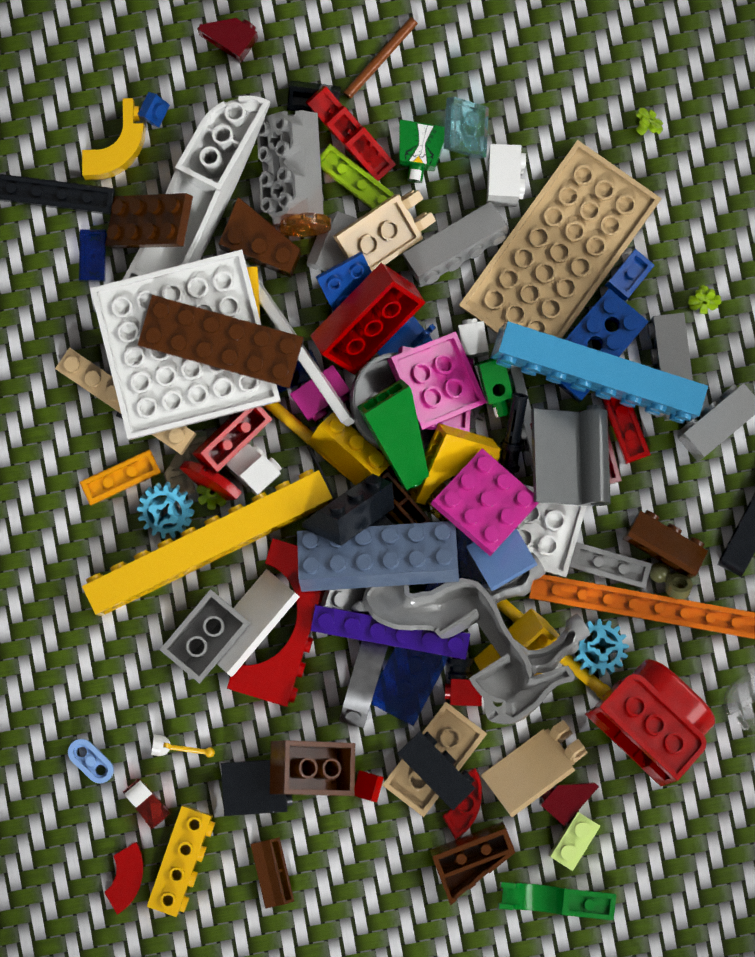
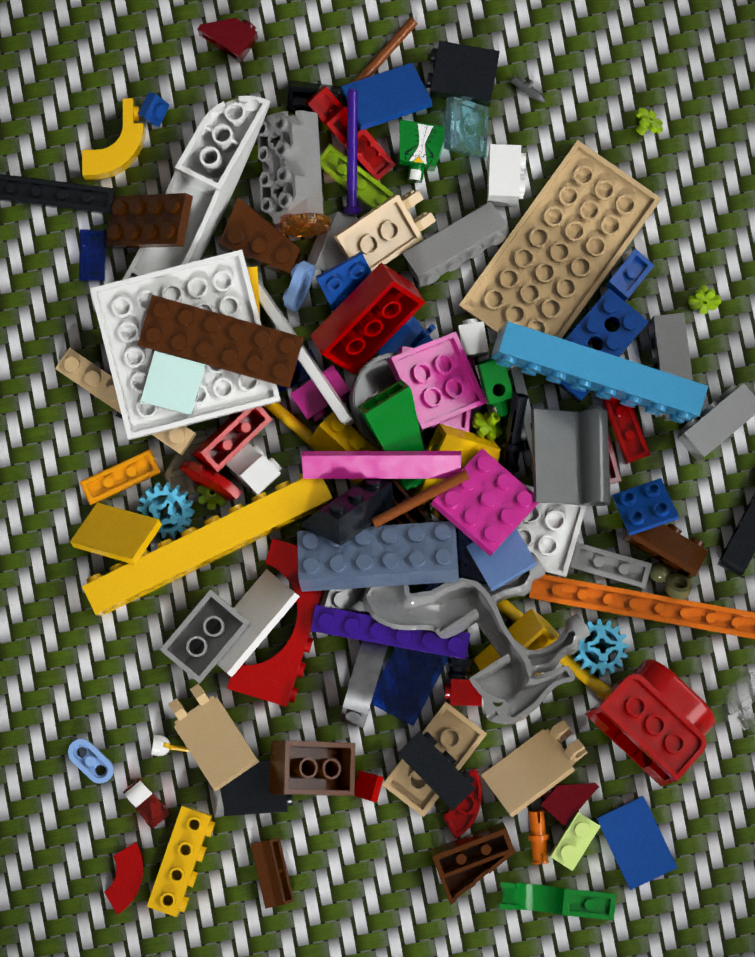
none -> yellow tile [70,503,162,565]
none -> light aqua tile [141,351,206,416]
none -> tan tile [168,683,259,791]
none -> light blue plate [283,261,315,312]
none -> tile [302,451,462,479]
none -> blue tile [341,63,432,130]
none -> dark purple bar [343,89,361,214]
none -> dark orange piece [372,470,470,528]
none -> black brick [426,41,500,107]
none -> lime plant [472,412,503,441]
none -> dark grey helmet [510,76,546,103]
none -> orange pin [528,810,549,865]
none -> blue tile [596,796,678,890]
none -> blue plate [612,478,679,536]

